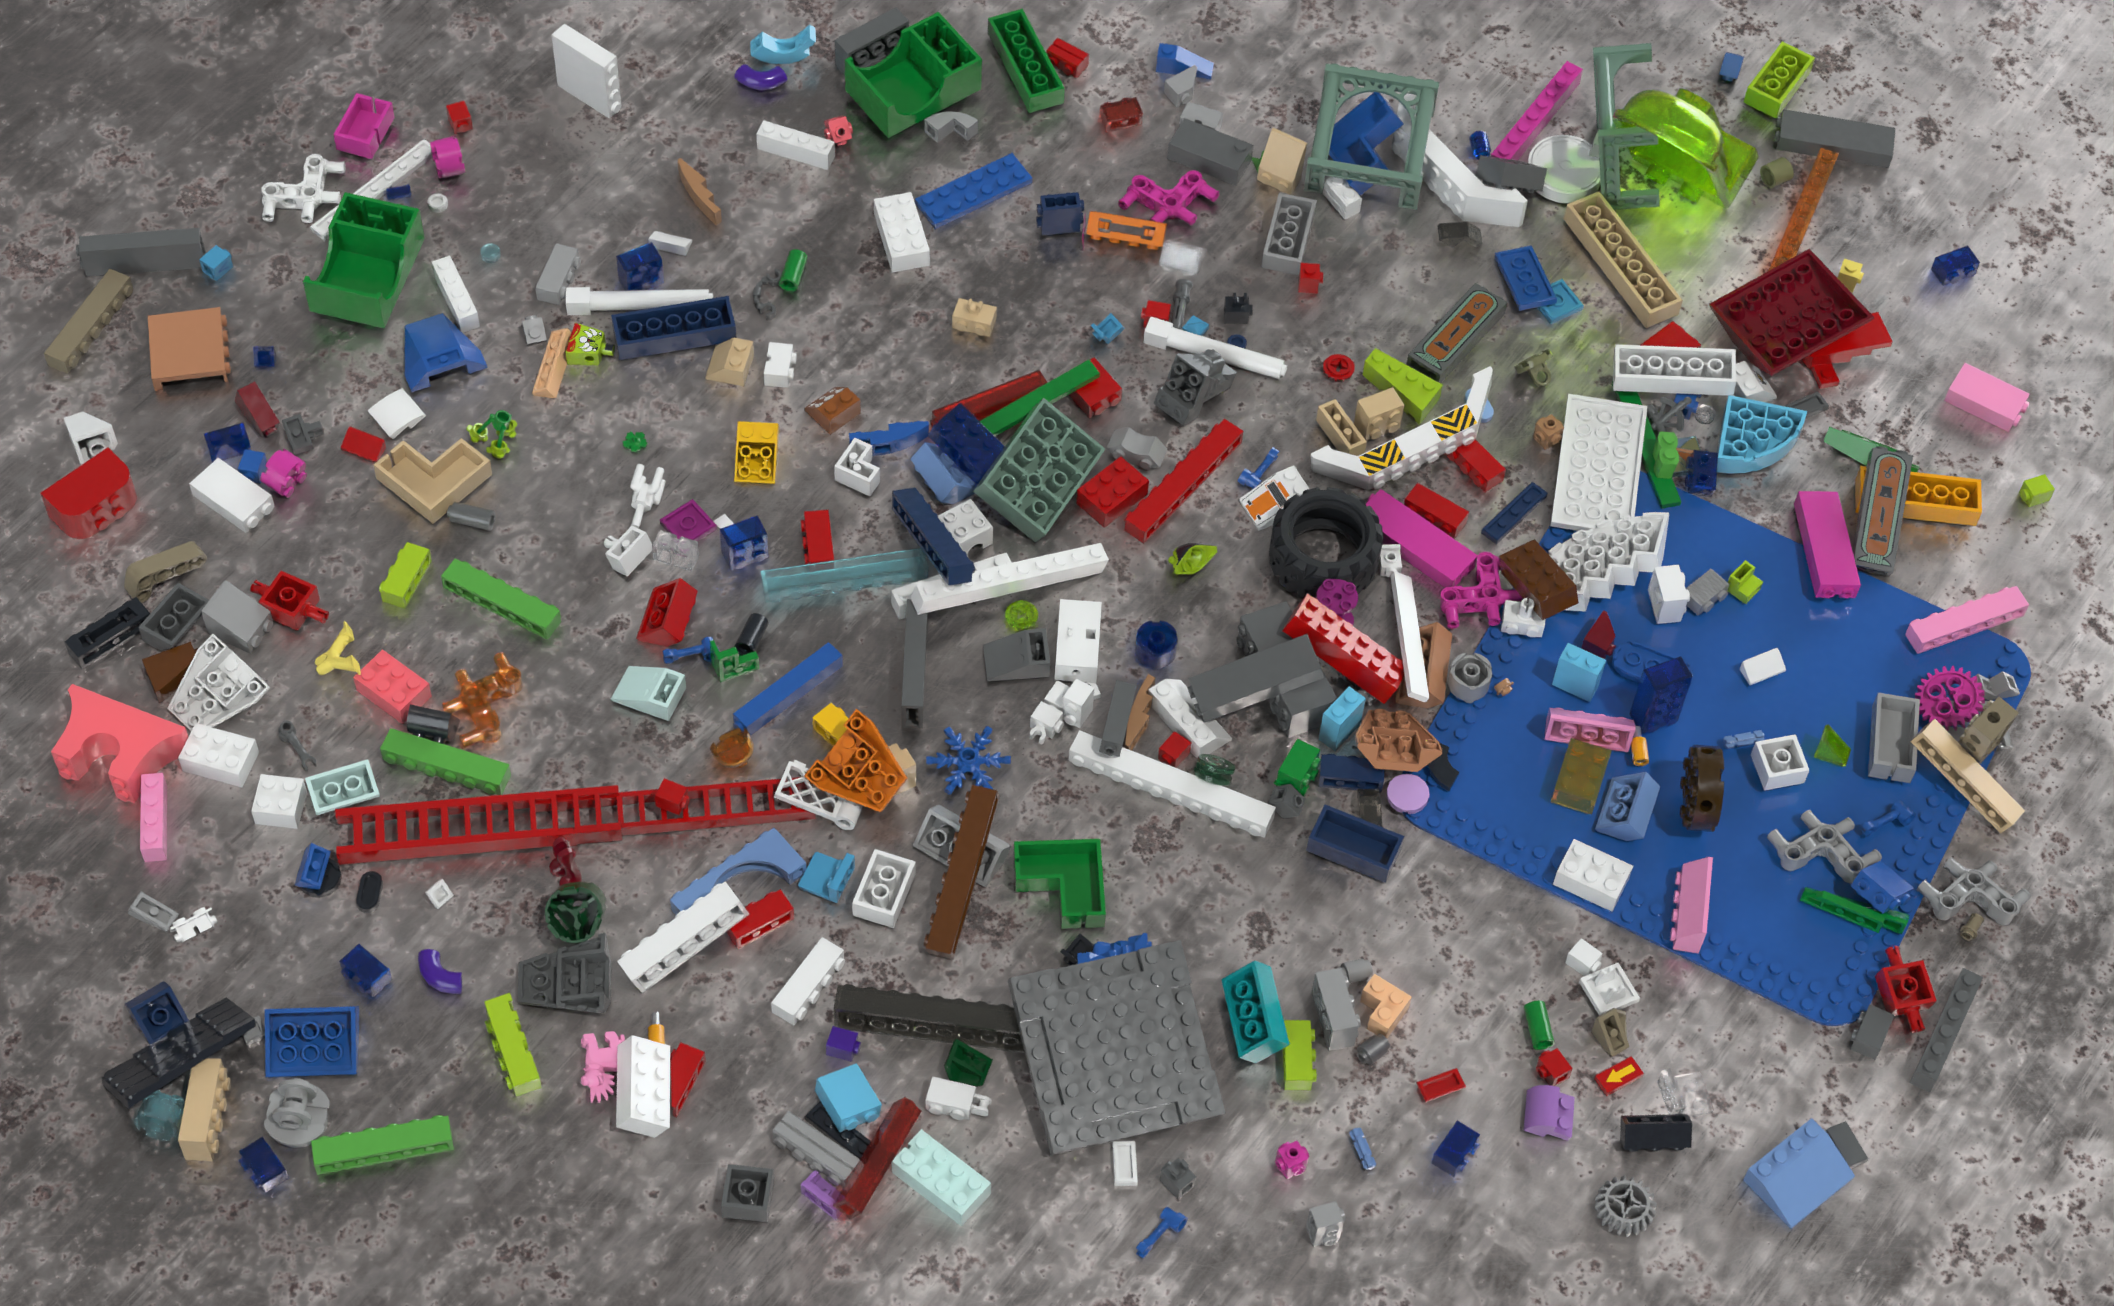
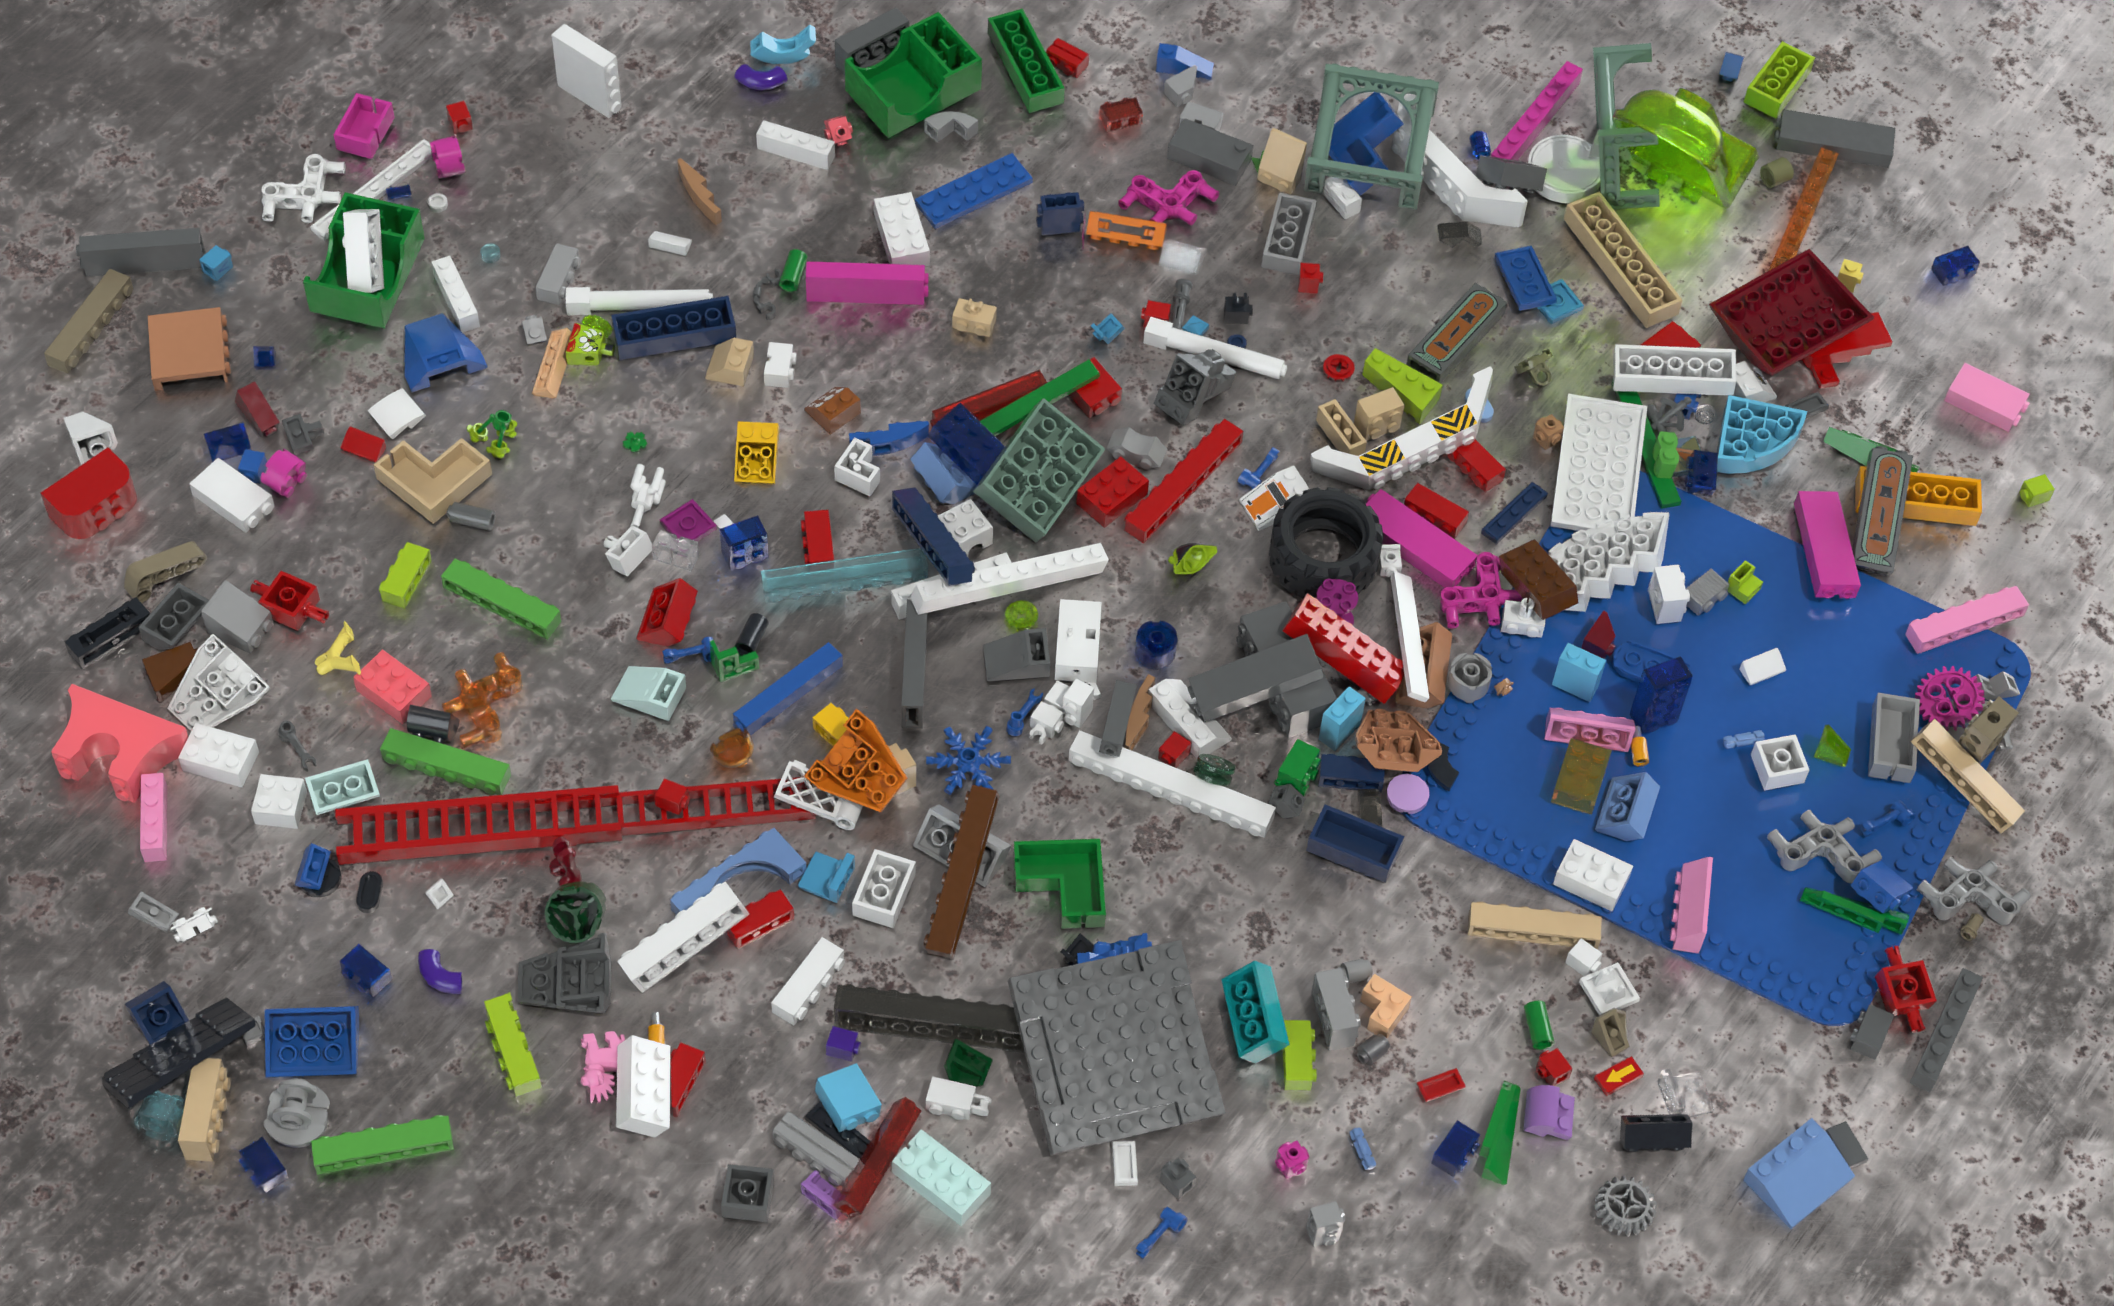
clear blue brick [616,242,664,291] -> none
dark brown brick [1680,745,1724,832] -> none
none -> white brick [342,209,384,293]
none -> clear neon green gear [582,315,613,338]
none -> dark pink brick [806,262,929,305]
none -> blue brick [1006,688,1043,736]
none -> tan brick [1468,902,1602,950]
none -> green wedge [1479,1081,1521,1185]

